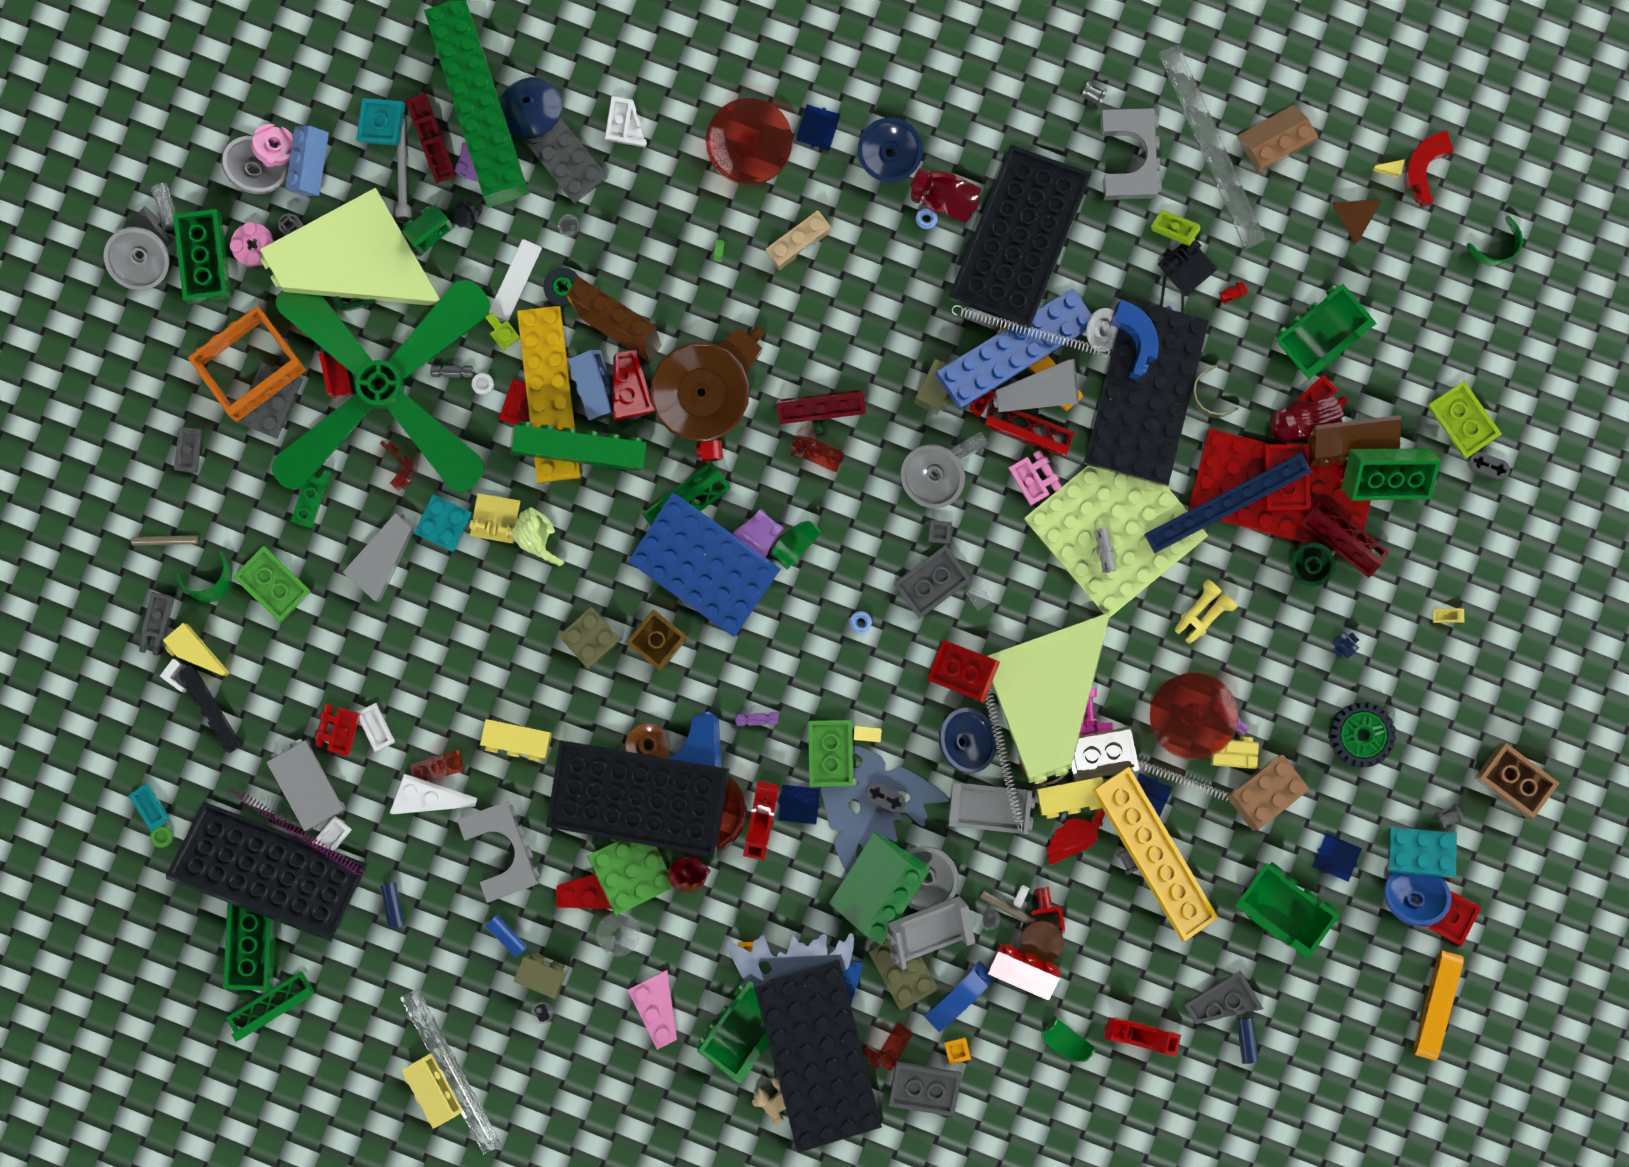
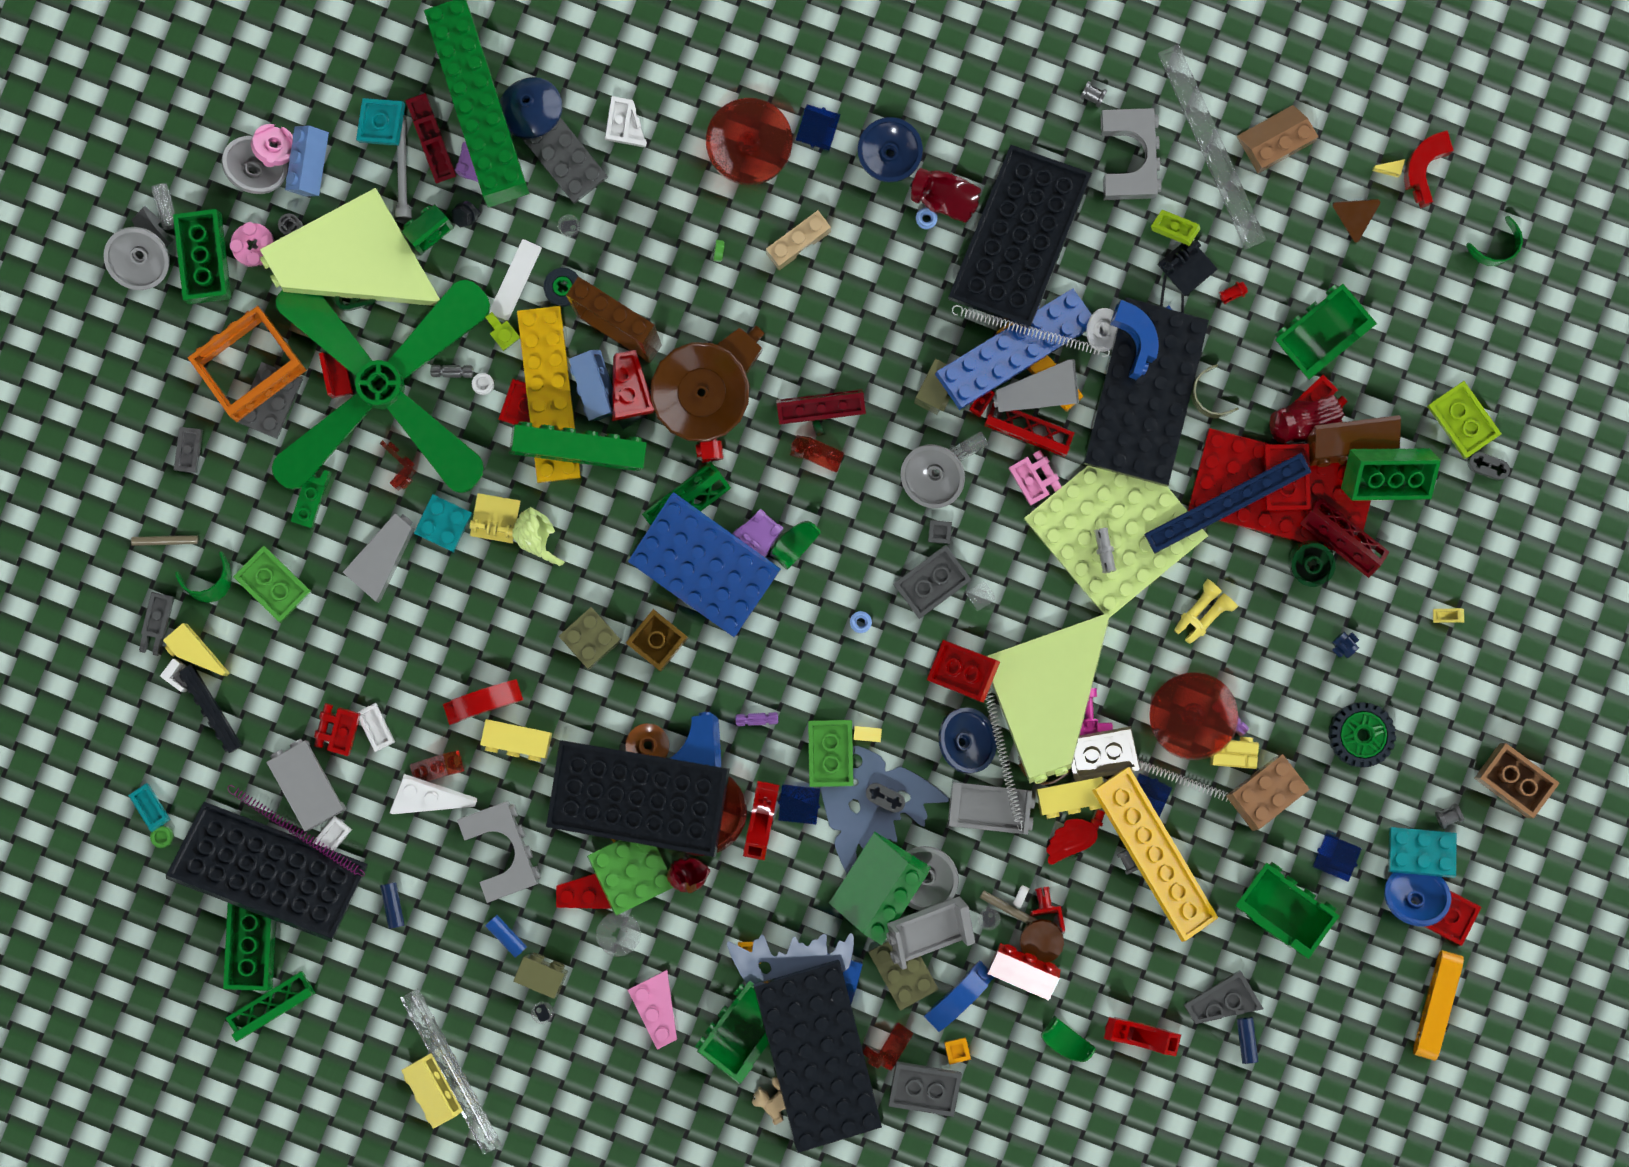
none -> red arch [443,679,523,725]

